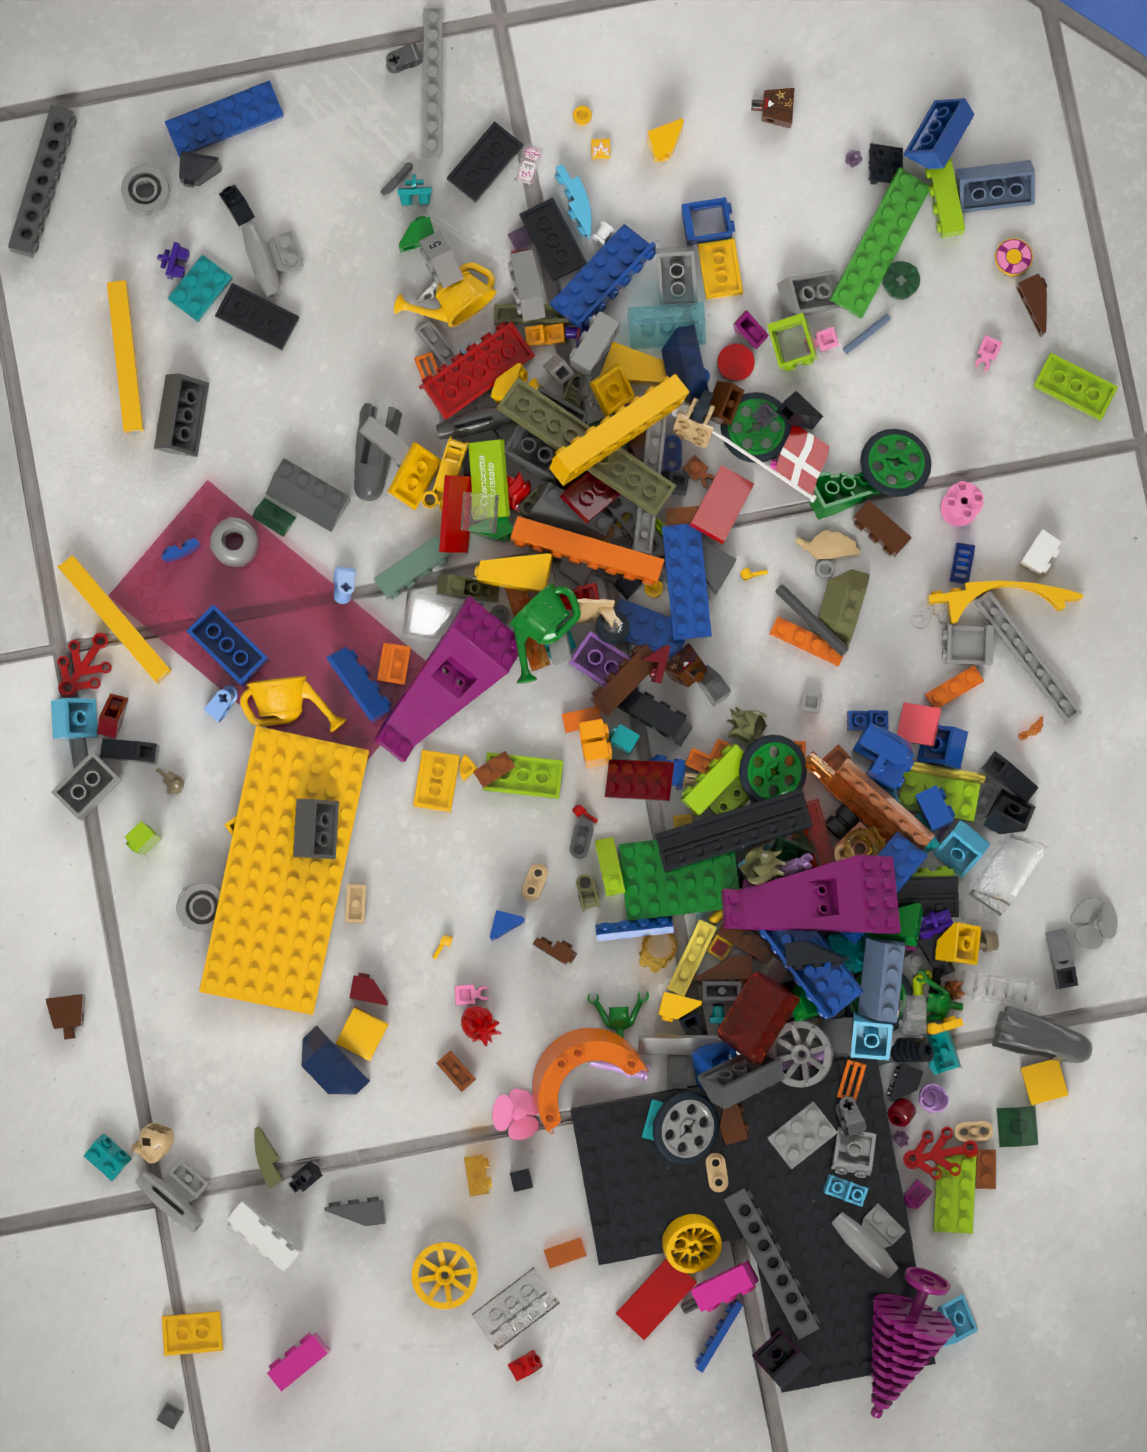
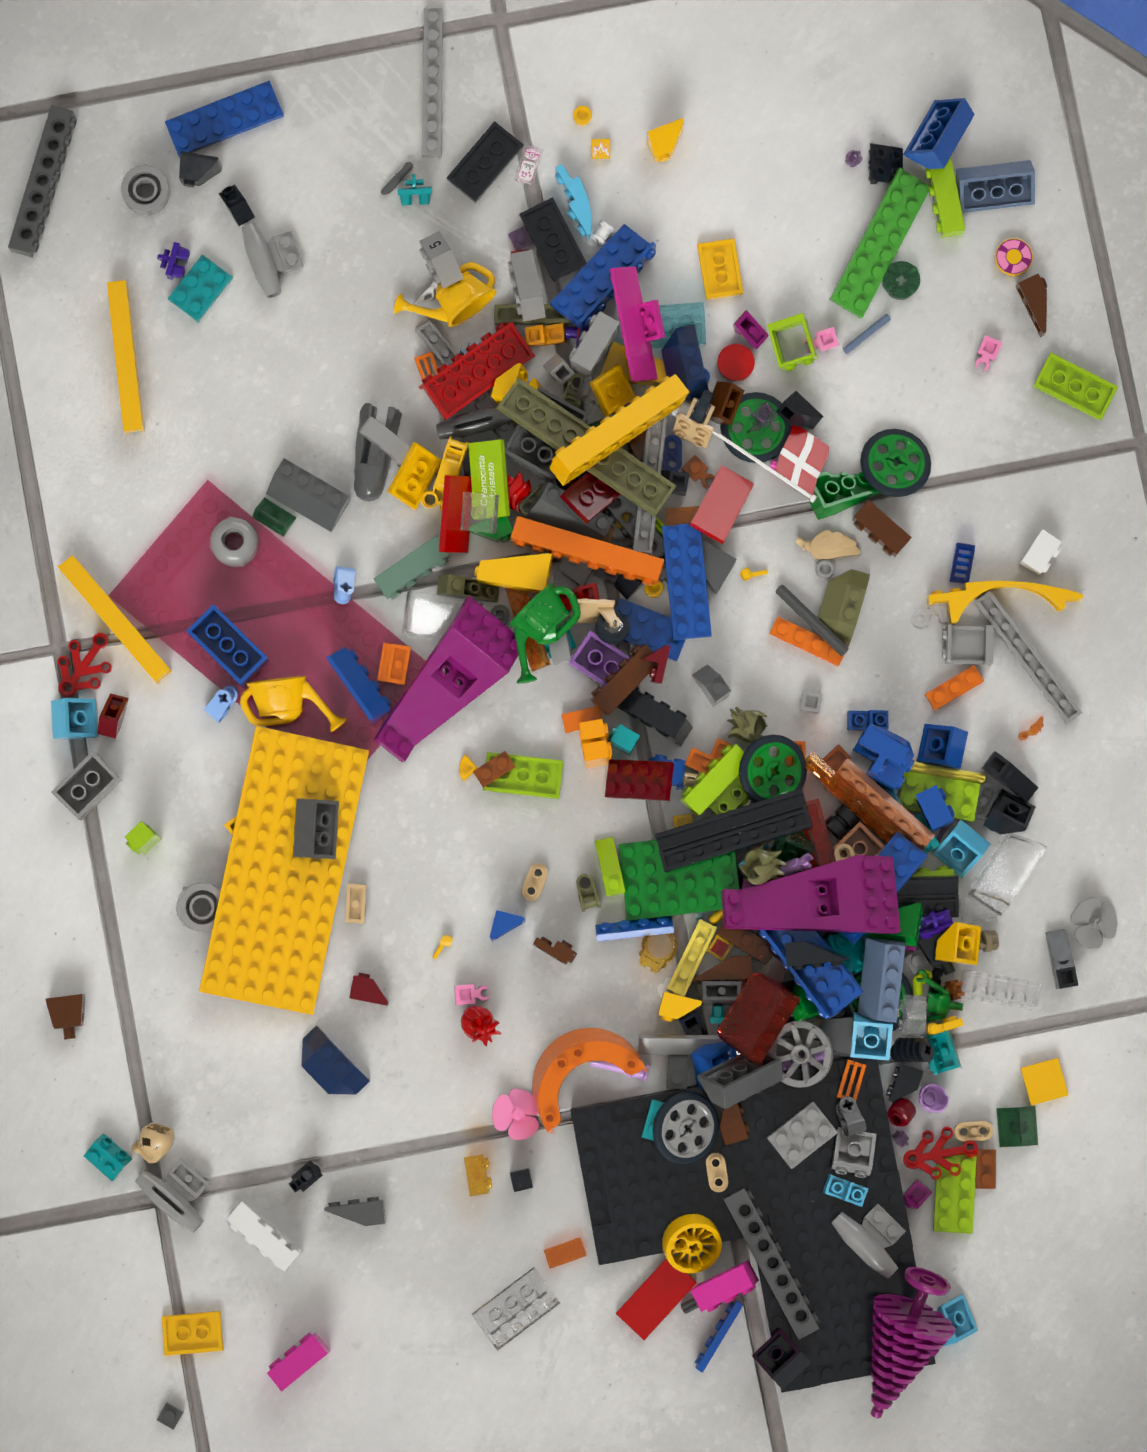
black slope [100,739,160,765] -> none
dark grey slope [154,373,209,457] -> none
dark tan piece [156,767,184,795] -> none
blue slope [161,537,201,563] -> none
black plate [215,283,300,351] -> none
olive slope [254,1126,284,1188] -> none
yellow slope [335,1007,389,1061] -> none
dark grey piece [386,43,423,74] -> none
green slope [399,216,434,253] -> none
yellow wheel [411,1242,478,1309] -> none
yellow tile [413,749,460,813] -> none
dark orange plate [436,1050,476,1092] -> none
red bracket [507,1350,543,1382] -> none
dark grey plate [569,820,593,859] -> none
red hand [572,805,598,824] -> none
green piece [587,992,649,1038] -> none
light grey slope [656,246,698,309] -> none
reddish brown torso [665,643,708,687] -> none
blue window [681,197,735,245] -> none
reddish brown torso [751,88,795,128] -> none
light grey slope [777,270,842,318] -> none
clear yellow piece [843,826,886,858] -> none
coral tile [897,702,942,747] -> none
bright pink piece [940,481,984,527] -> none
dark grey piece [992,1006,1093,1063] -> none
none -> dark pink bracket [610,267,665,382]

